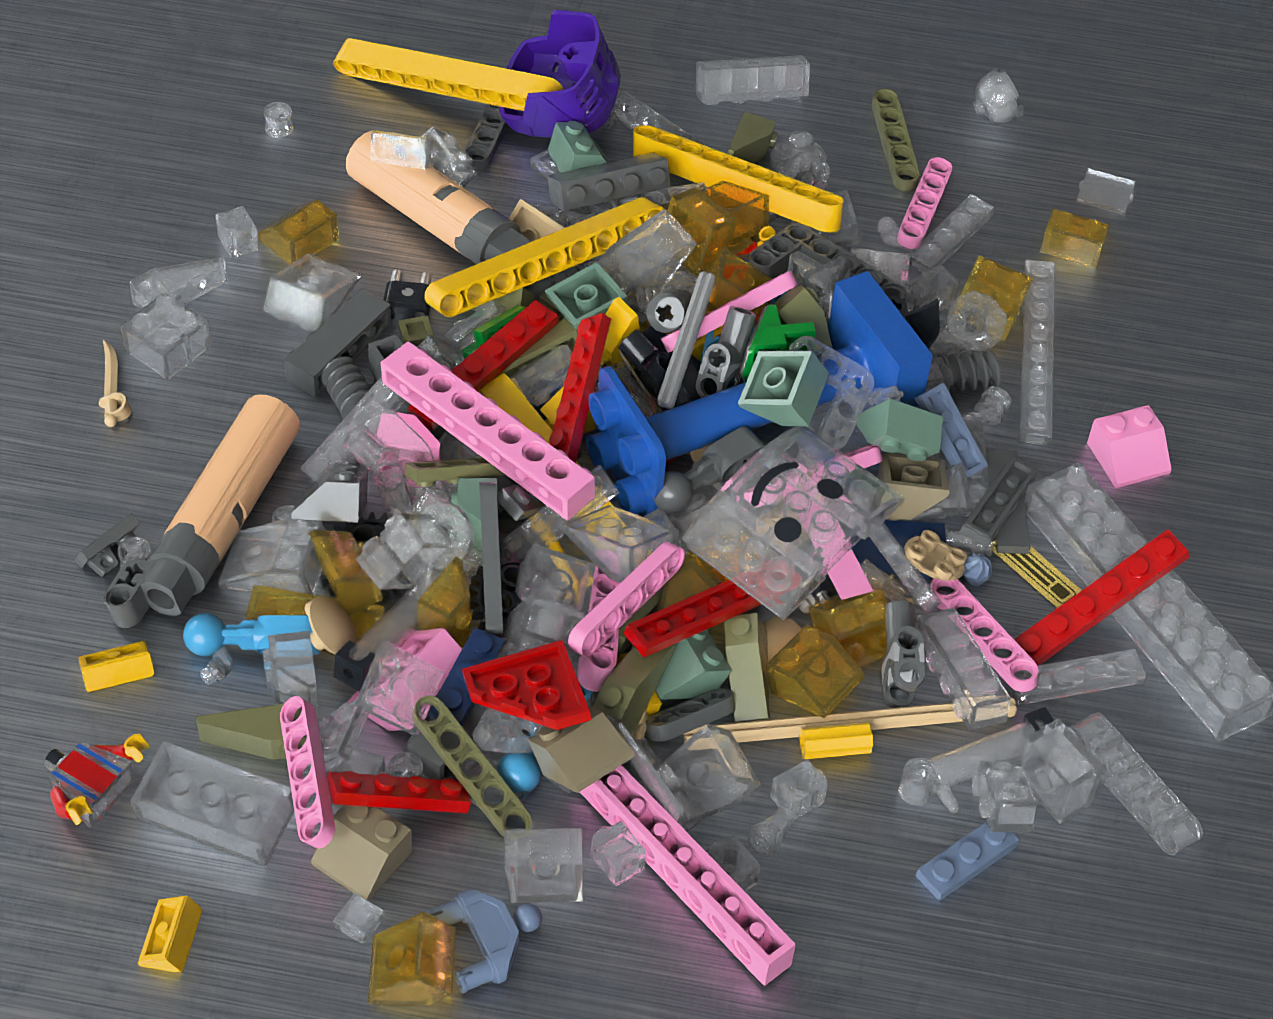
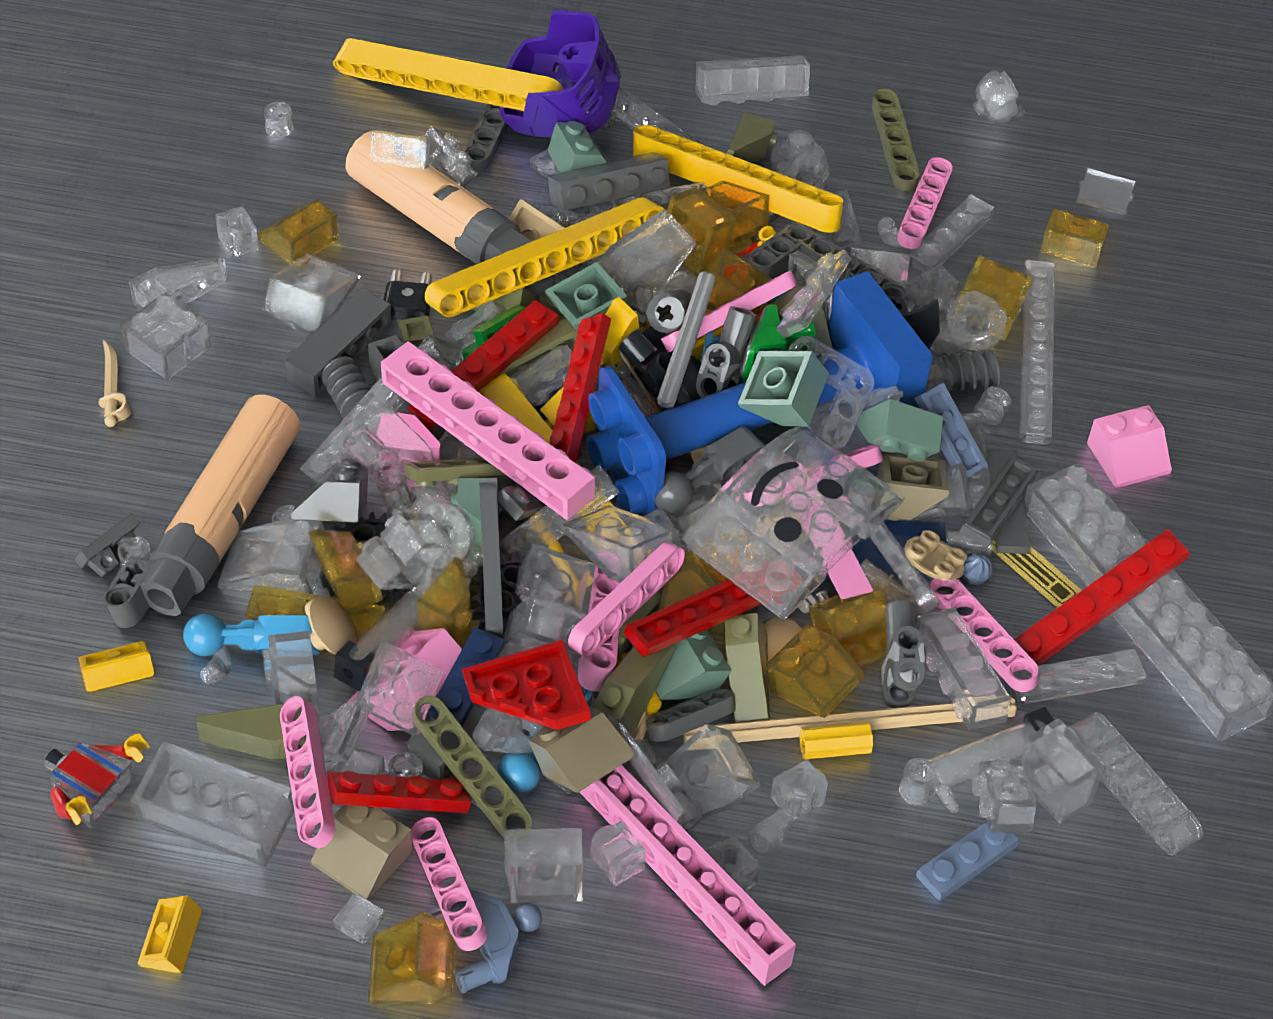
none -> bright pink beam [411,817,488,951]
none -> clear plate [776,249,851,338]

